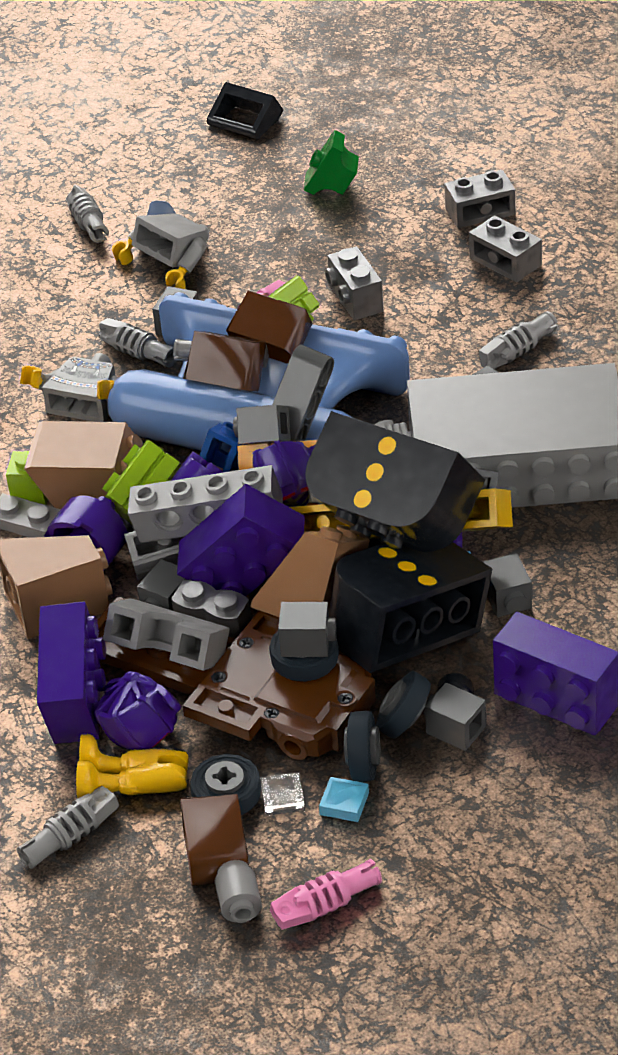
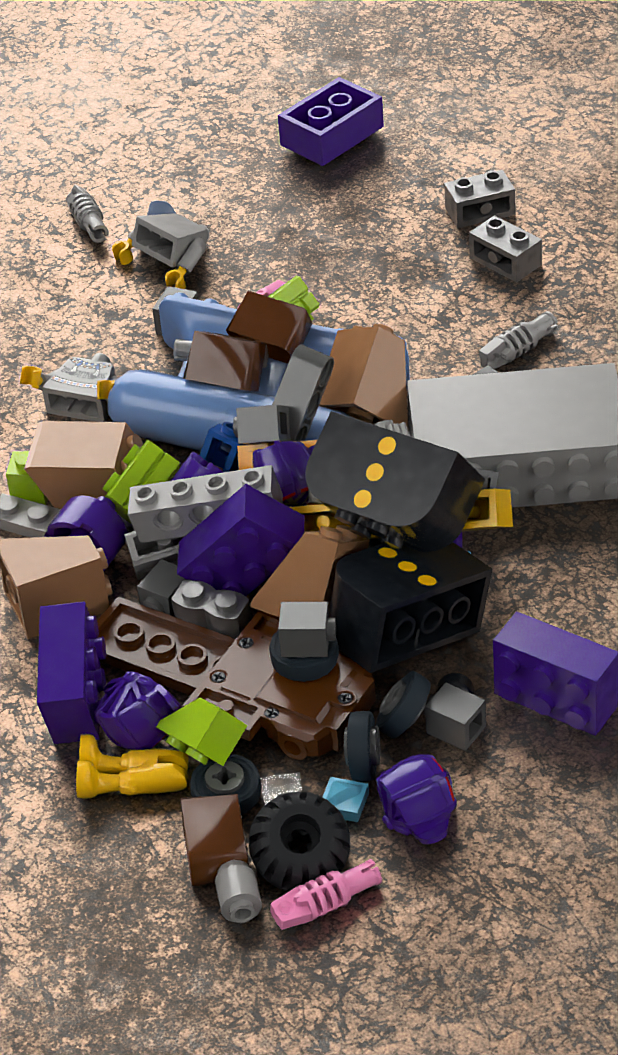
light grey hinge [16,786,119,869] -> none
light grey hinge [99,318,176,368] -> none
light grey arch [103,598,230,671] -> none
black tile [206,82,283,139] -> none
green brick [303,130,359,195] -> none
flat silver brick [325,246,384,321] -> none
dark grey brick [483,553,532,617] -> none
none -> lime slope [156,697,248,766]
none -> black wheel [249,791,350,891]
none -> dark purple brick [278,77,384,166]
none -> medium nougat slope [319,324,408,426]
none -> dark purple piece [376,754,457,844]

